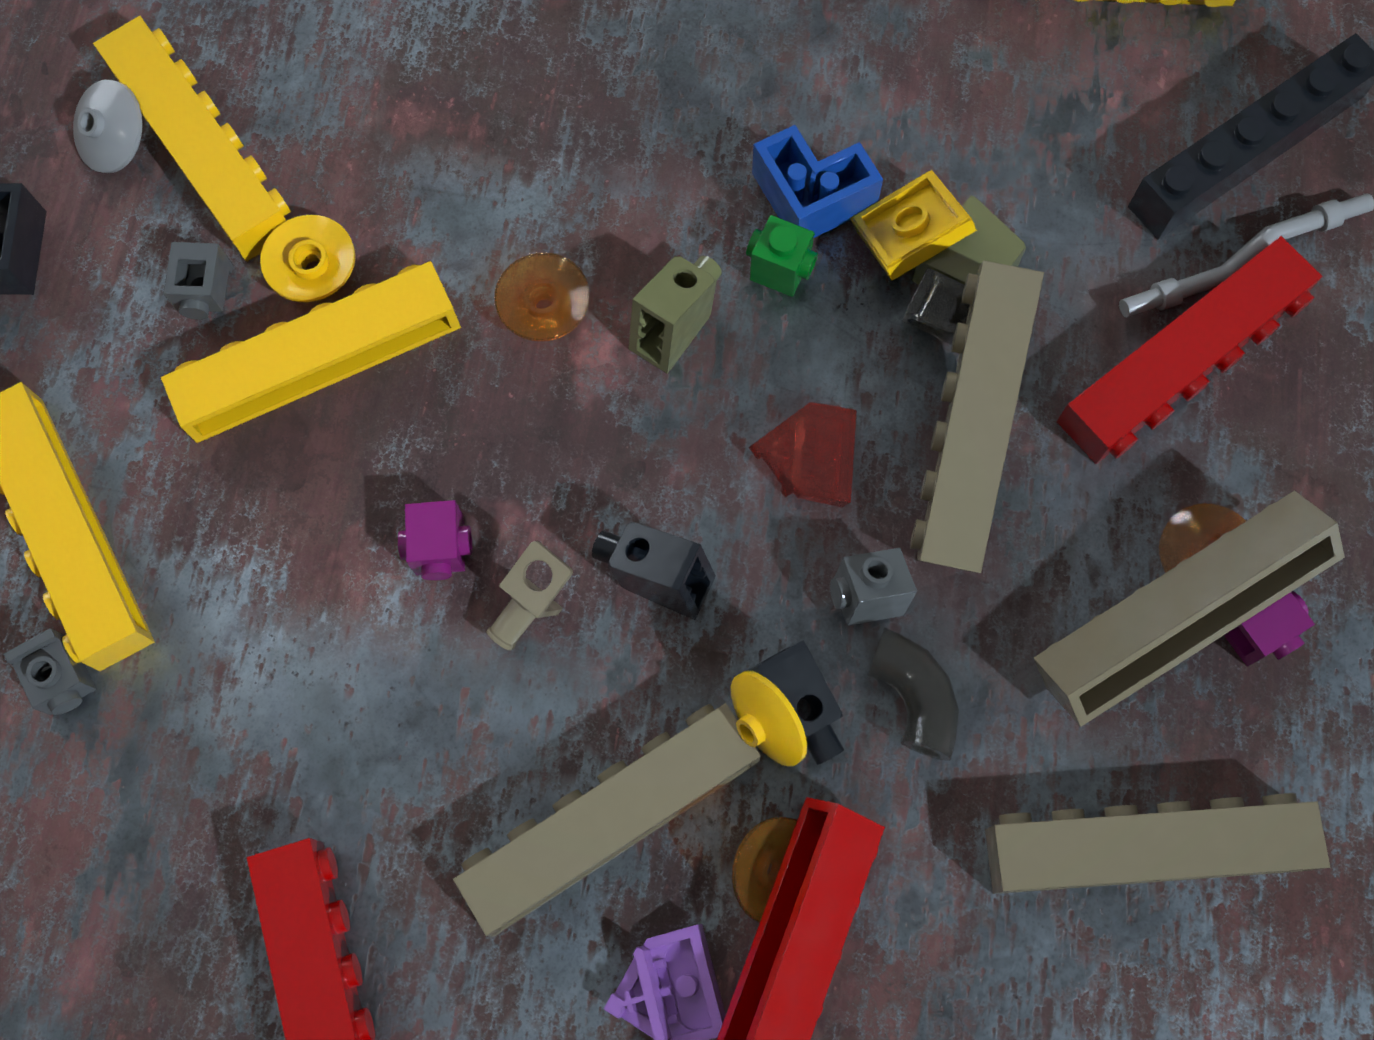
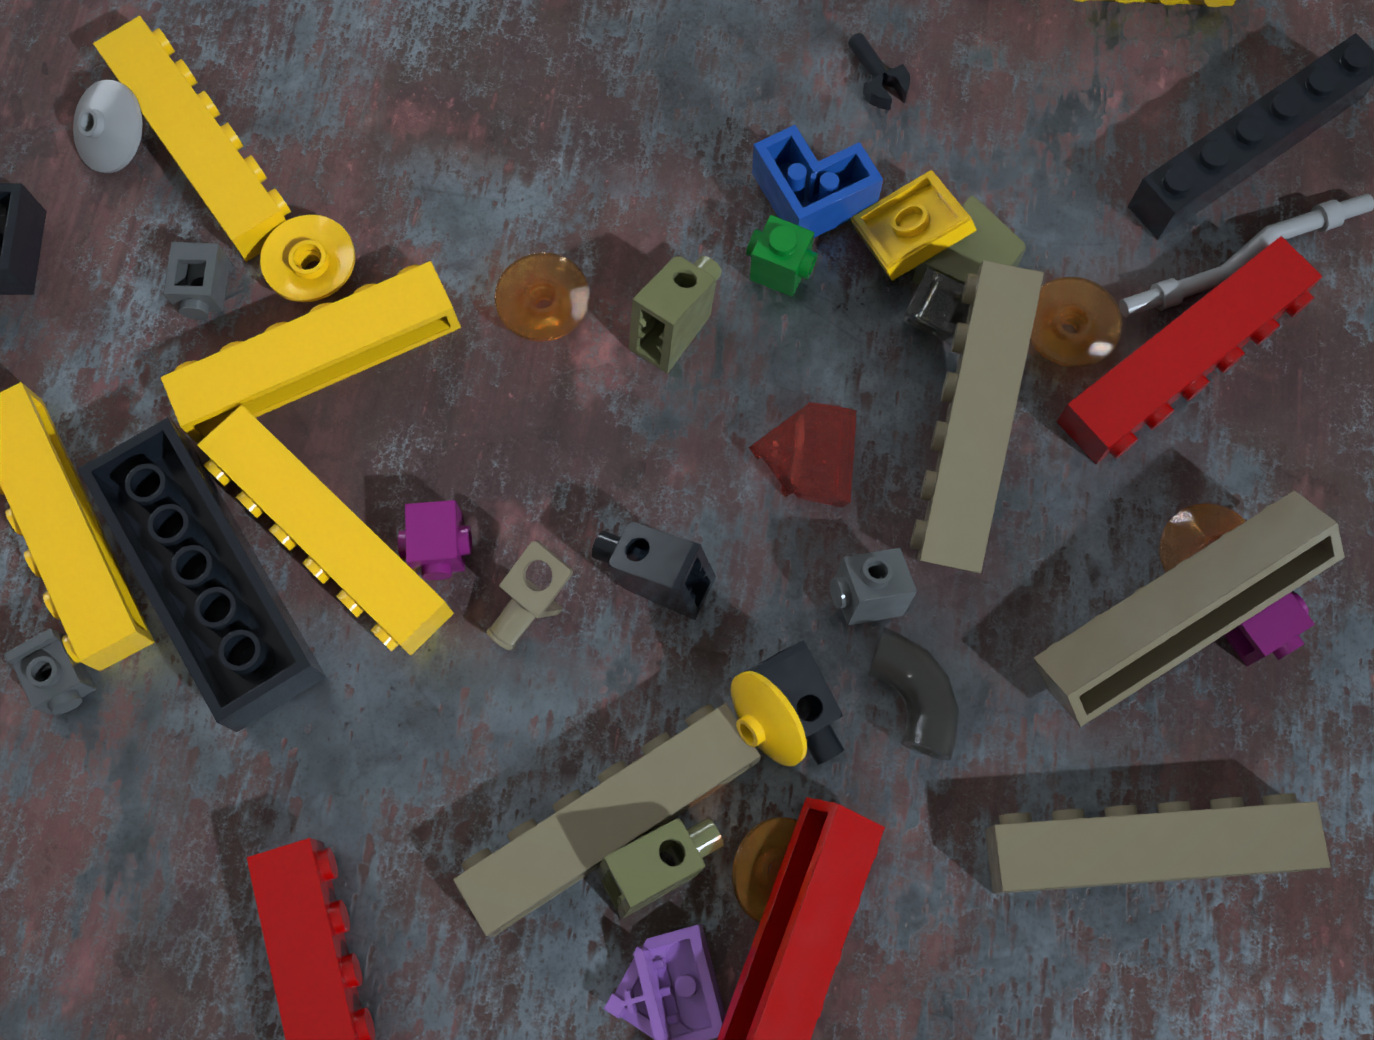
none -> black brick [78,417,326,732]
none -> yellow brick [197,404,454,656]
none -> olive torso [596,818,724,920]
none -> black bar [848,33,910,110]
none -> clear orange dish [1030,277,1122,367]

